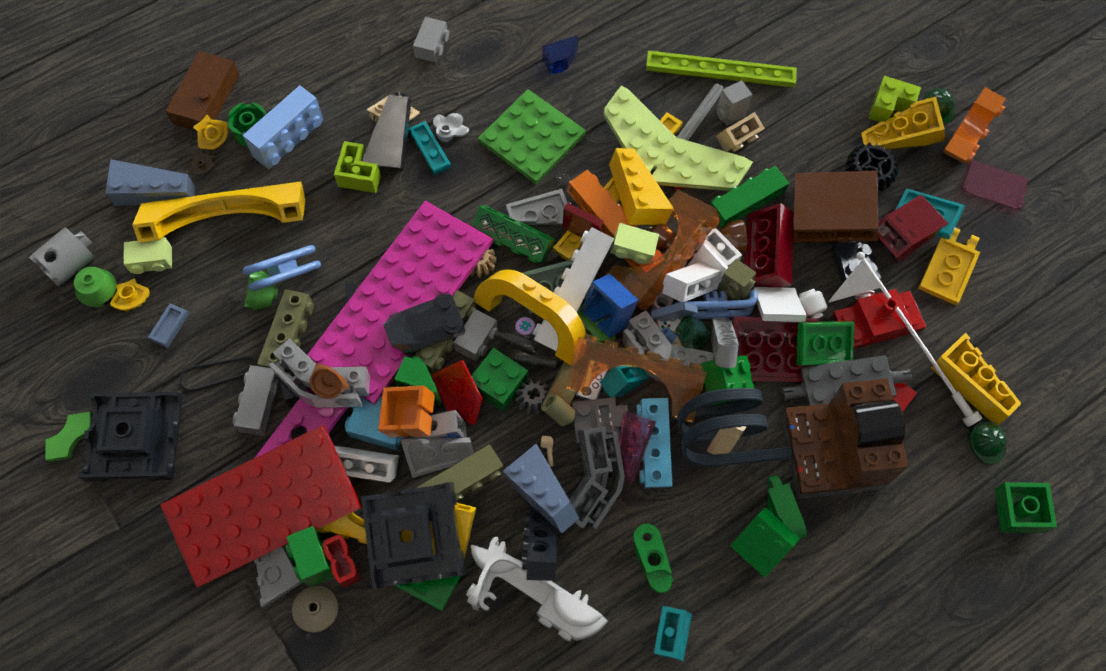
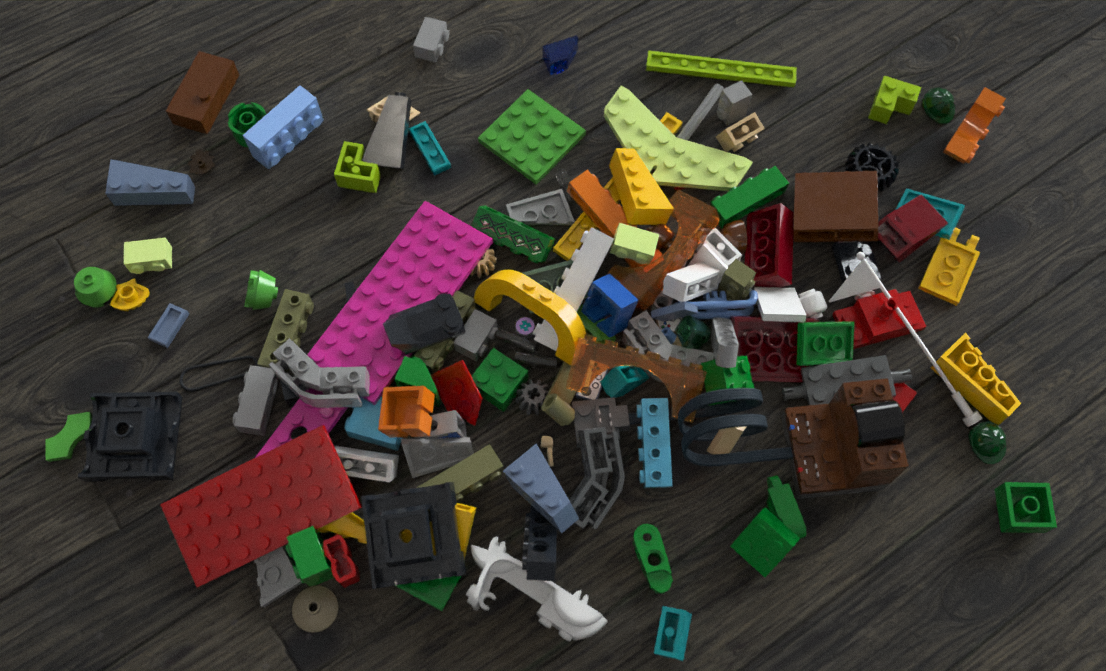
light grey cylinder [29,227,95,287] -> none
yellow arch [132,182,306,243] -> none
yellow animal [194,115,228,149] -> none
medium blue piece [243,245,321,291] -> none
dark orange piece [310,364,349,399] -> none
light grey plate [433,113,469,142] -> none
dark red tile [562,203,604,237] -> none
clear pink wing [619,412,656,481] -> none
yellow wedge [861,97,945,149] -> none
clear pink piece [962,160,1028,210] -> none

